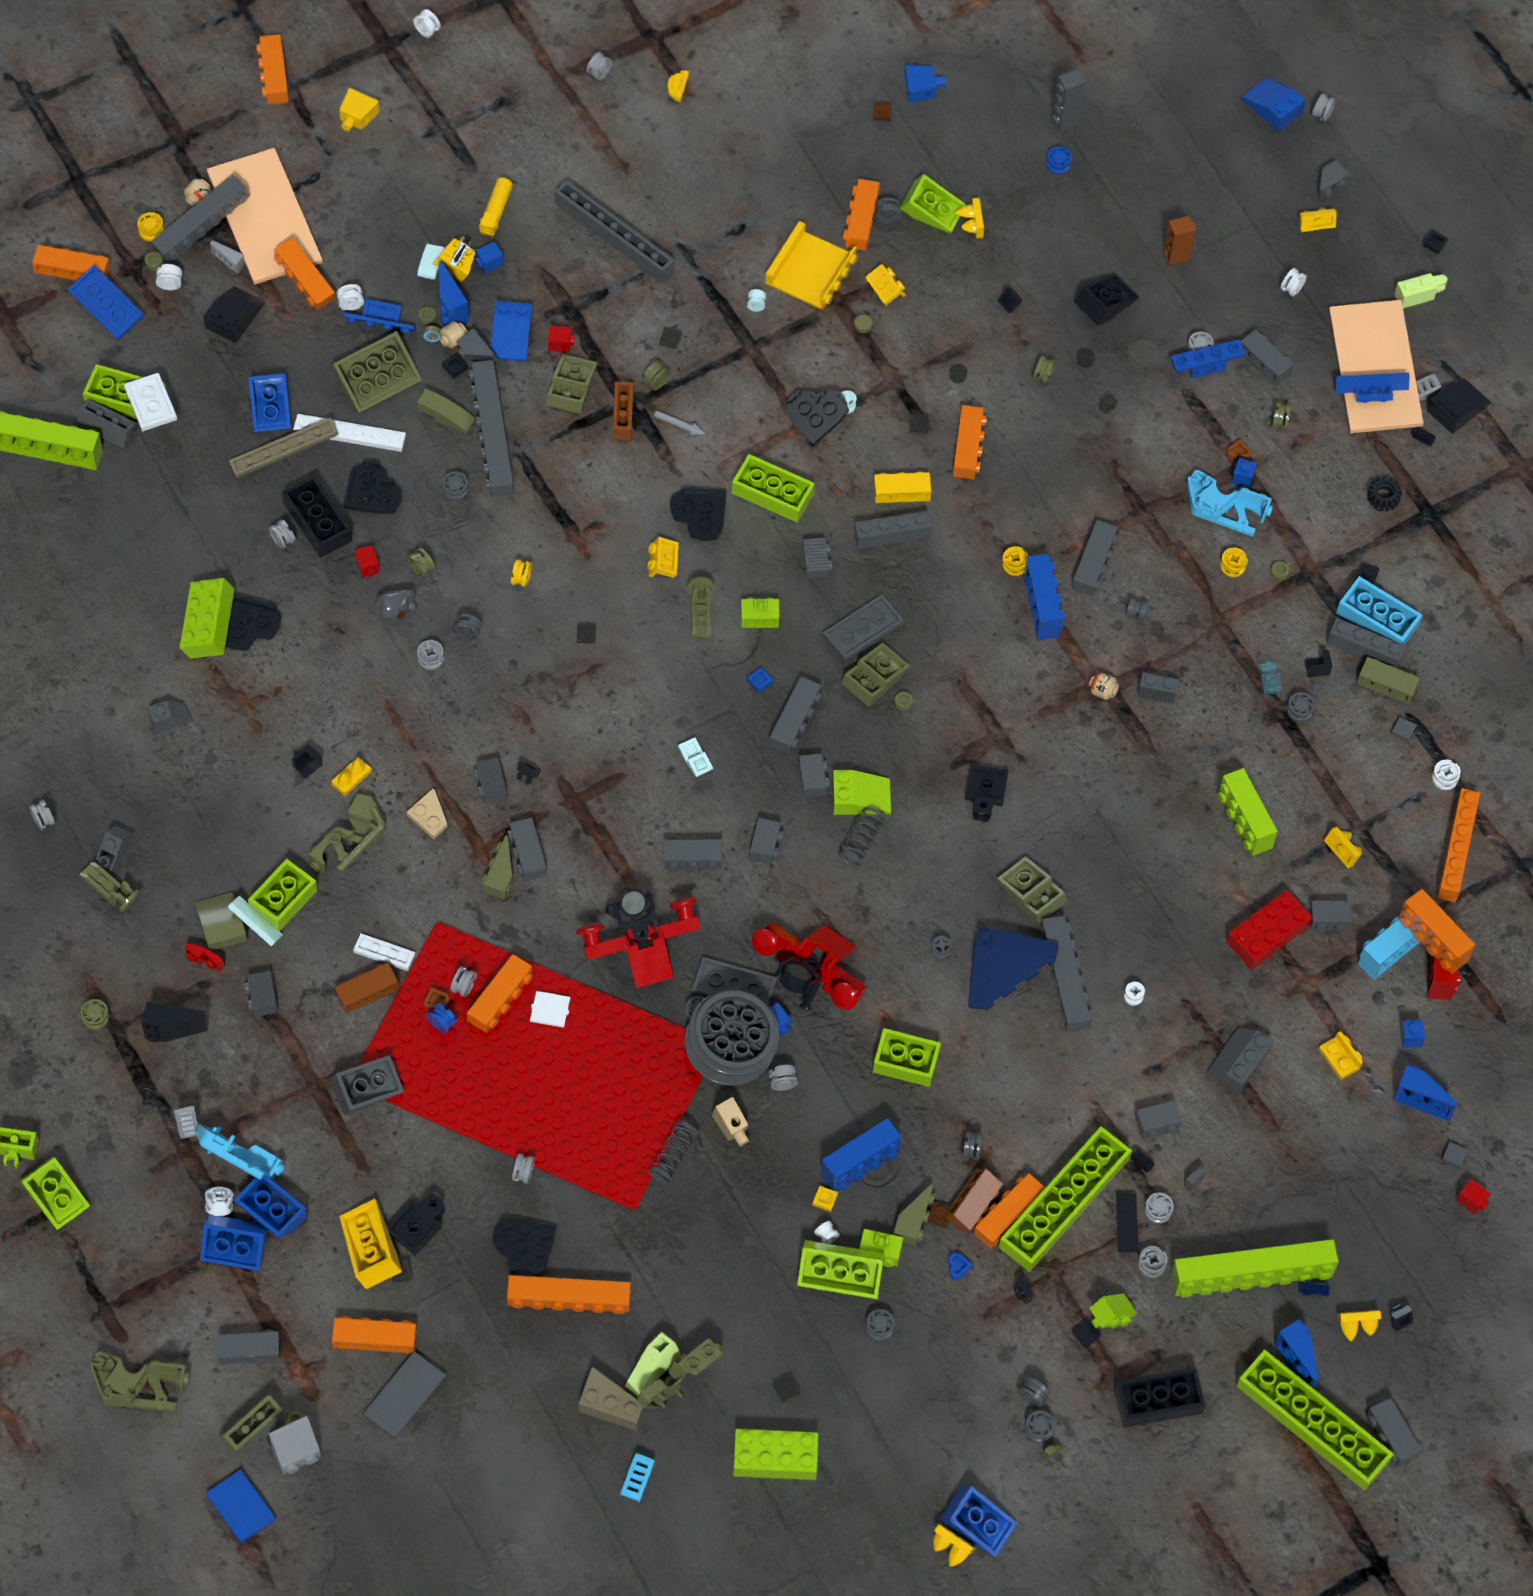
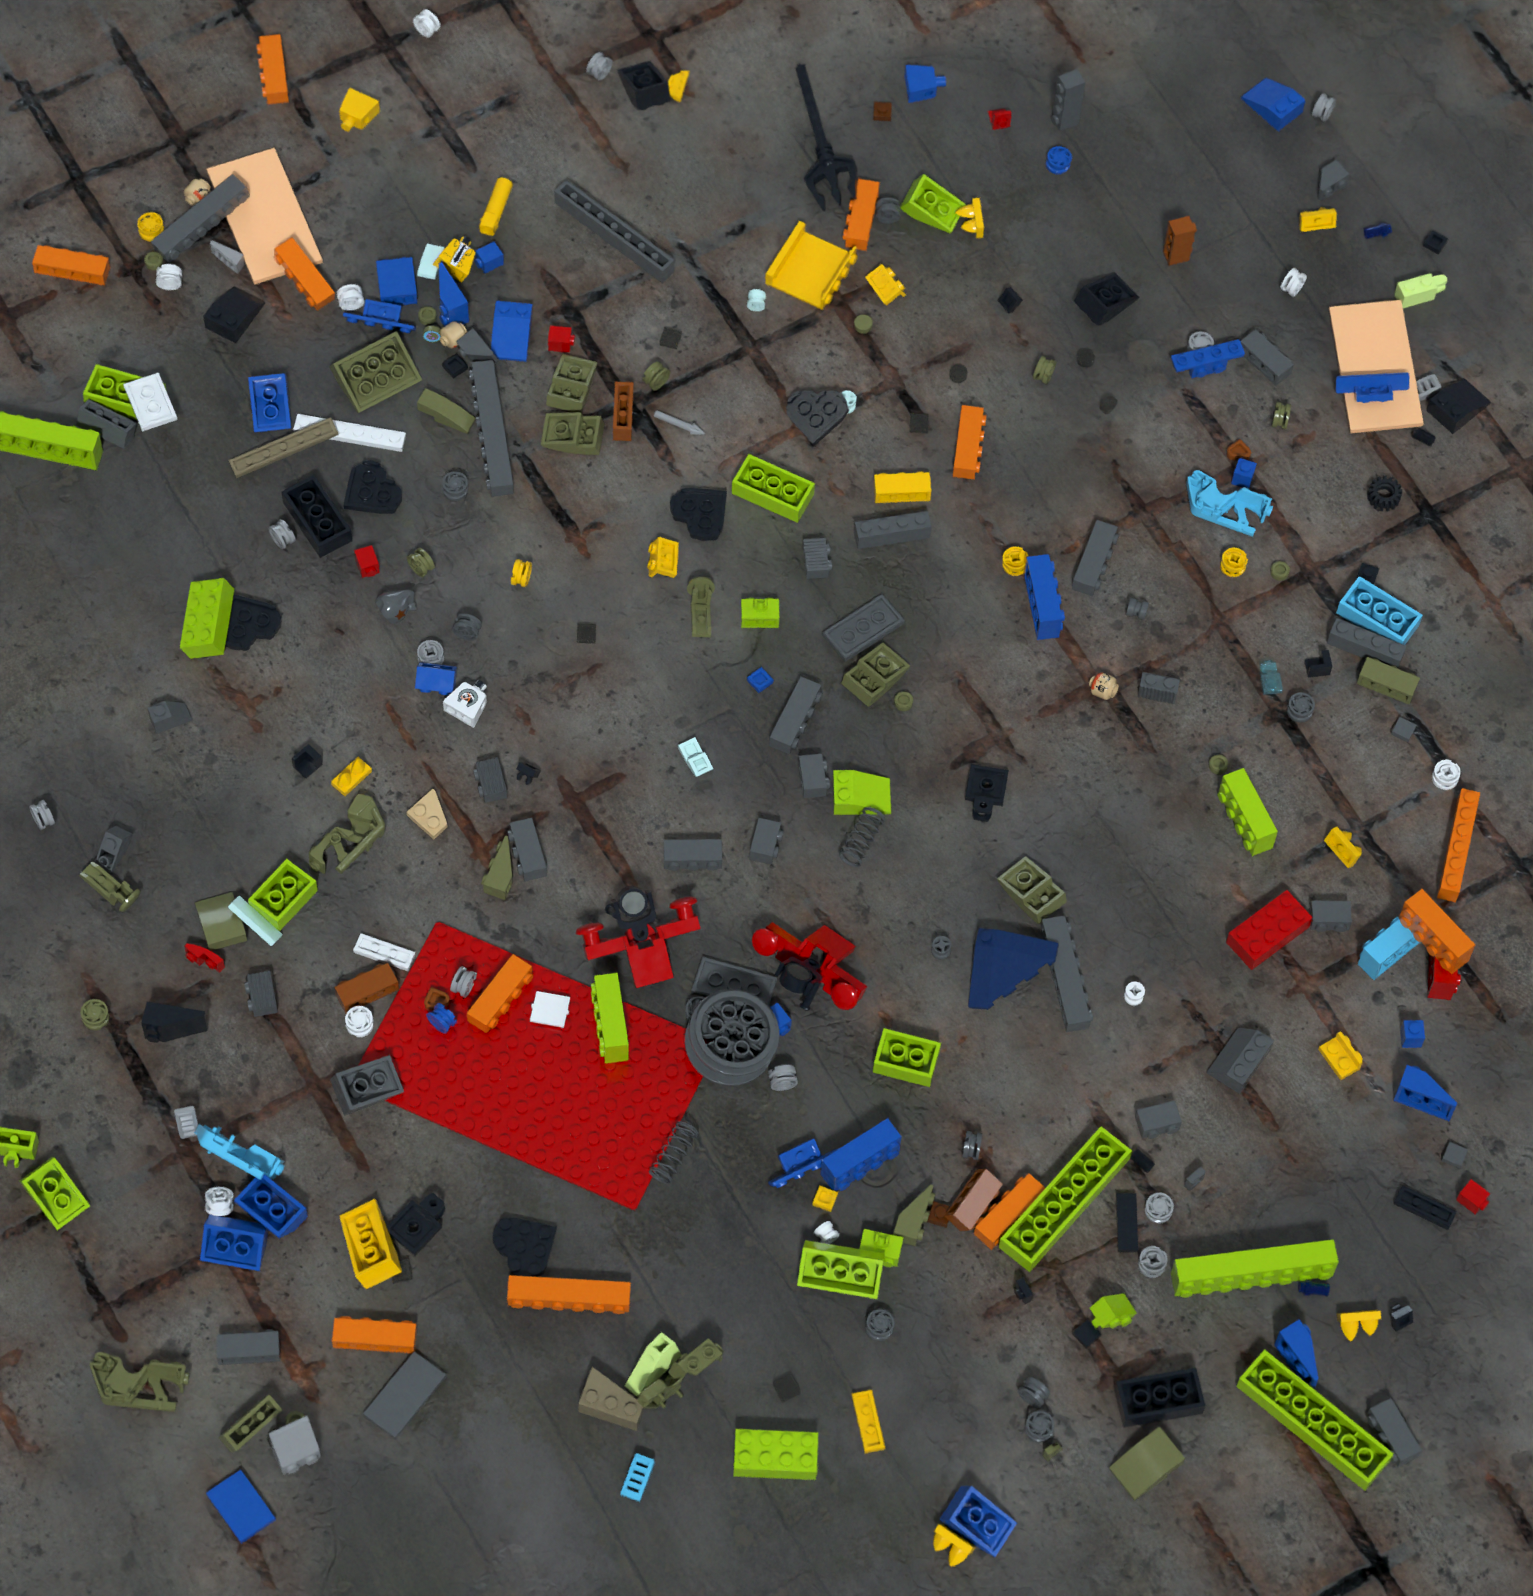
blue tile [67,265,144,340] -> none
light grey wheel [512,1153,535,1184] -> none
tan torso [712,1097,750,1147] -> none
blue tile [948,1253,973,1280] -> none
none -> white wheel [345,1006,373,1037]
none -> blue brick [376,257,417,305]
none -> blue brick [415,662,457,695]
none -> white torso [443,680,487,728]
none -> olive slope [541,412,604,455]
none -> lime brick [591,973,629,1063]
none -> black slope [617,61,670,110]
none -> blue bracket [768,1138,840,1188]
none -> black piece [795,64,857,211]
none -> yellow tile [851,1390,885,1453]
none -> red bracket [988,109,1012,130]
none -> olive slope [1109,1427,1185,1501]
none -> olive tile [1209,755,1228,775]
none -> clear blue animal [1364,222,1392,239]
none -> black tile [1393,1185,1457,1230]

